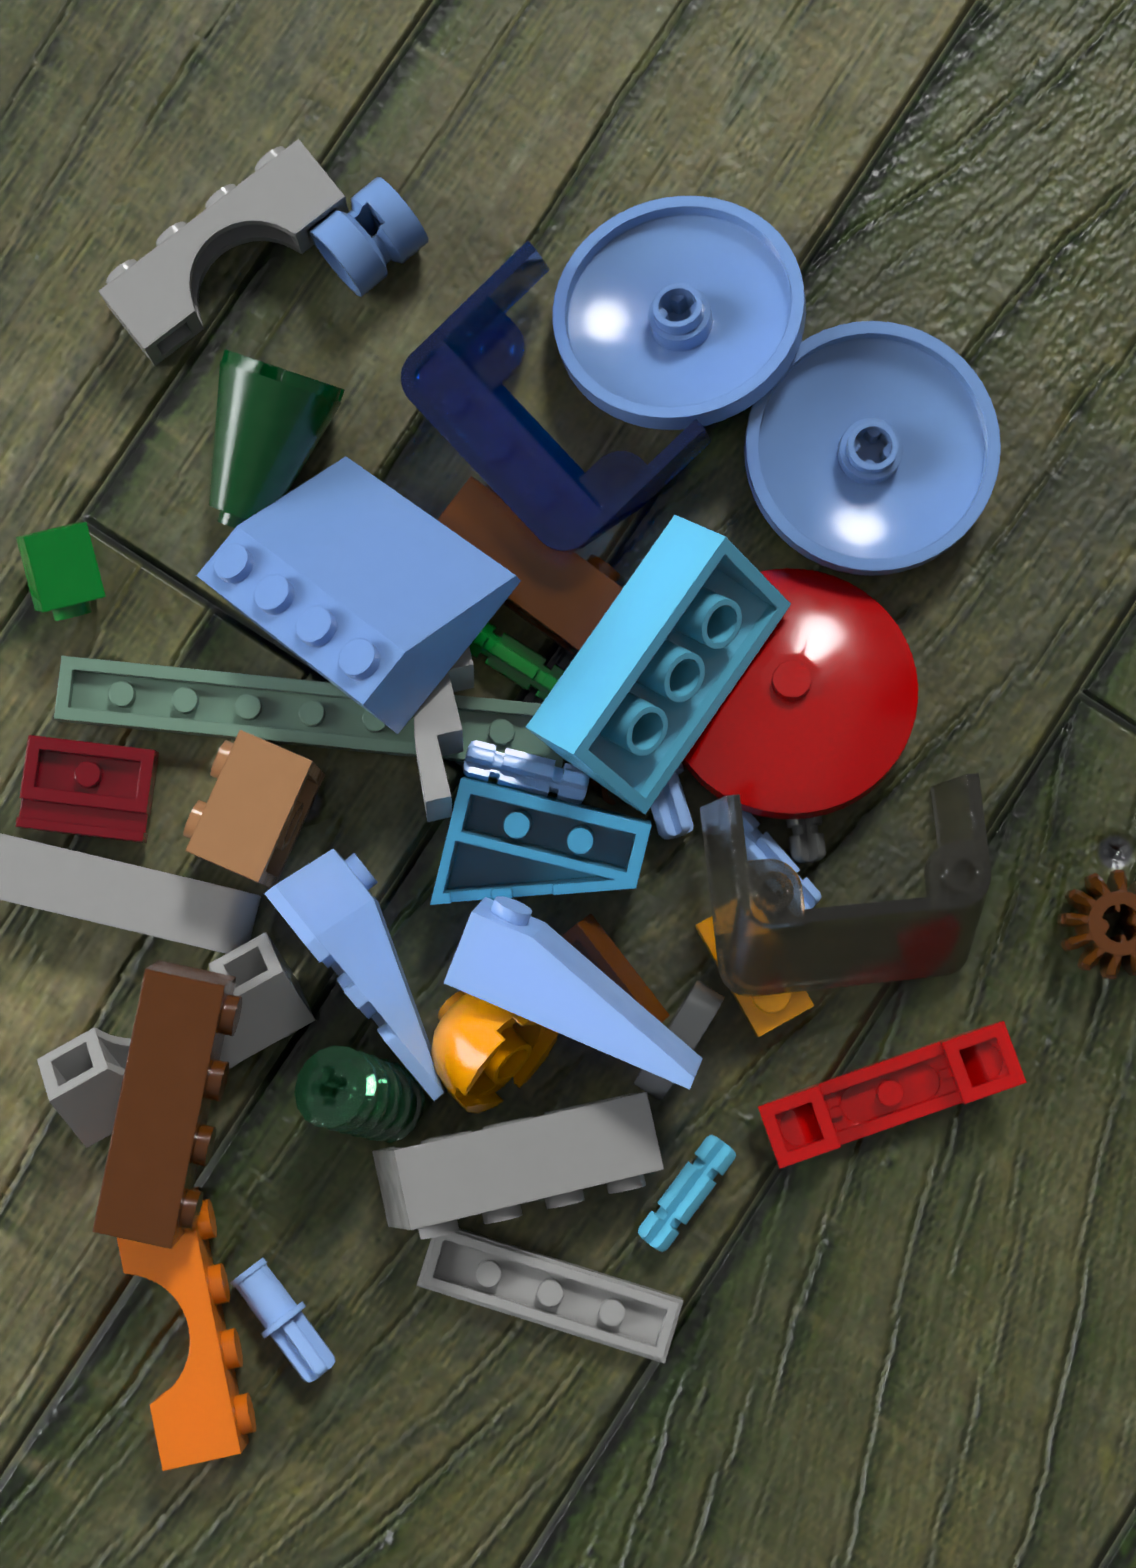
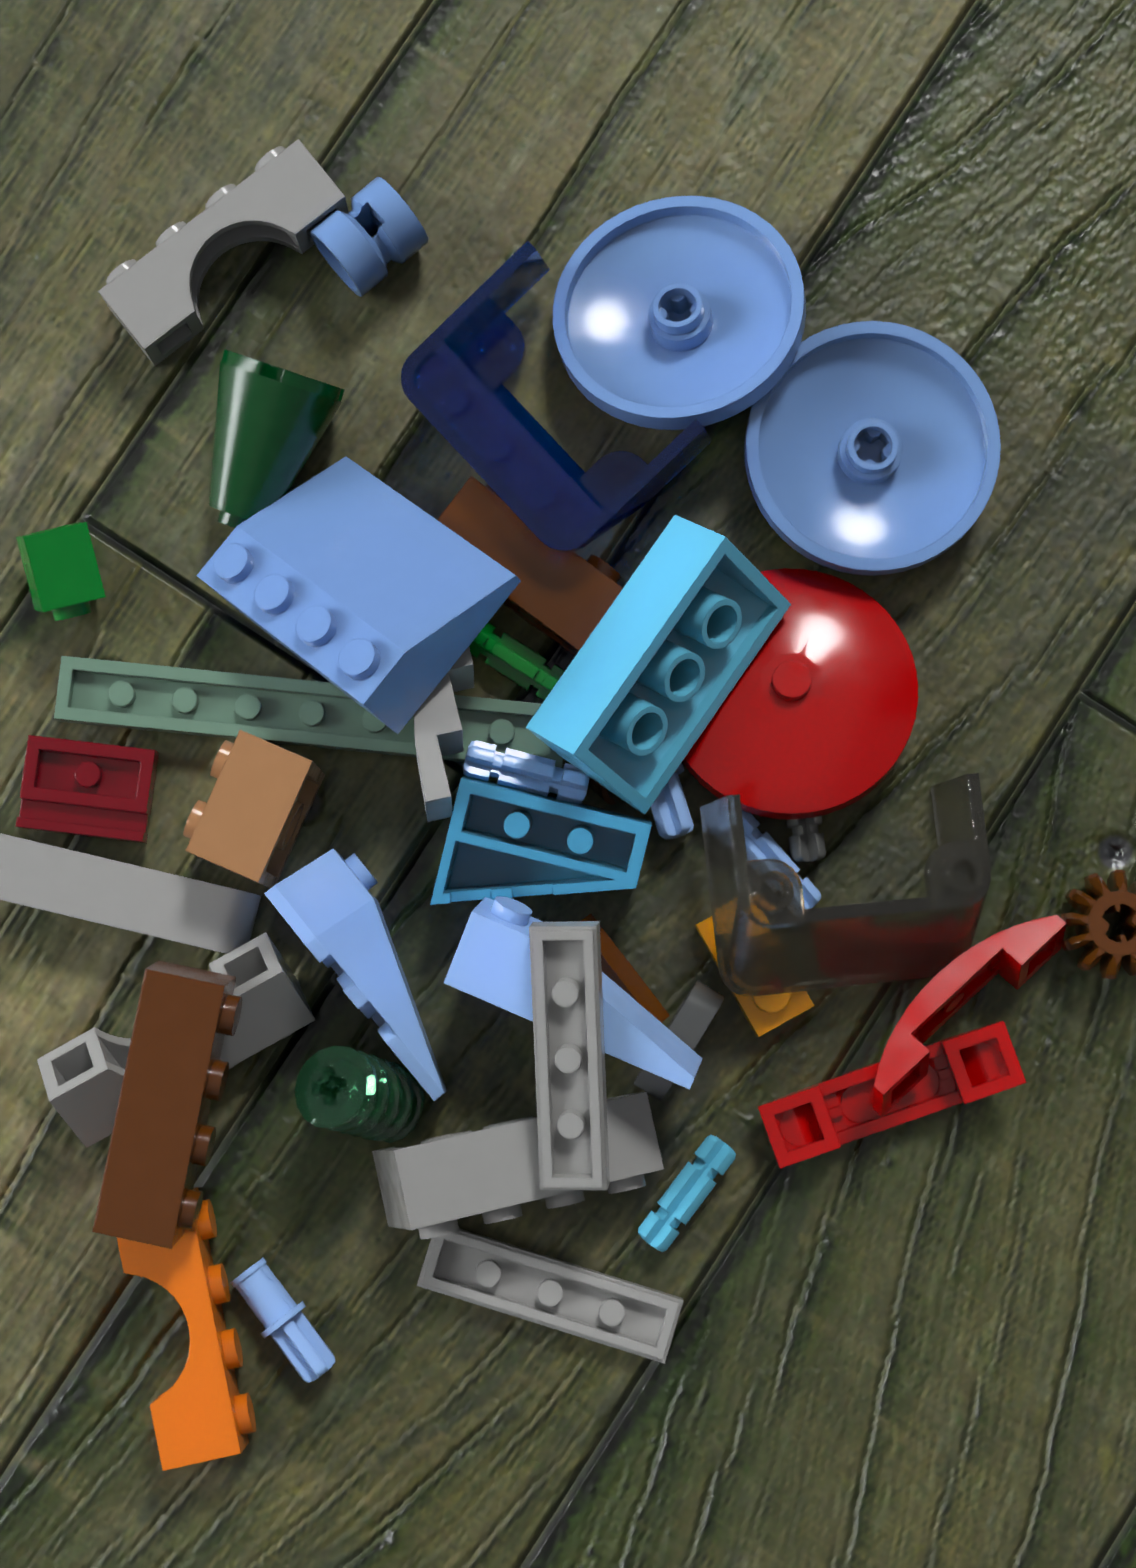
light orange cylinder [431,991,558,1114] -> none
none -> light grey tile [529,921,610,1190]
none -> red slope [873,915,1067,1117]

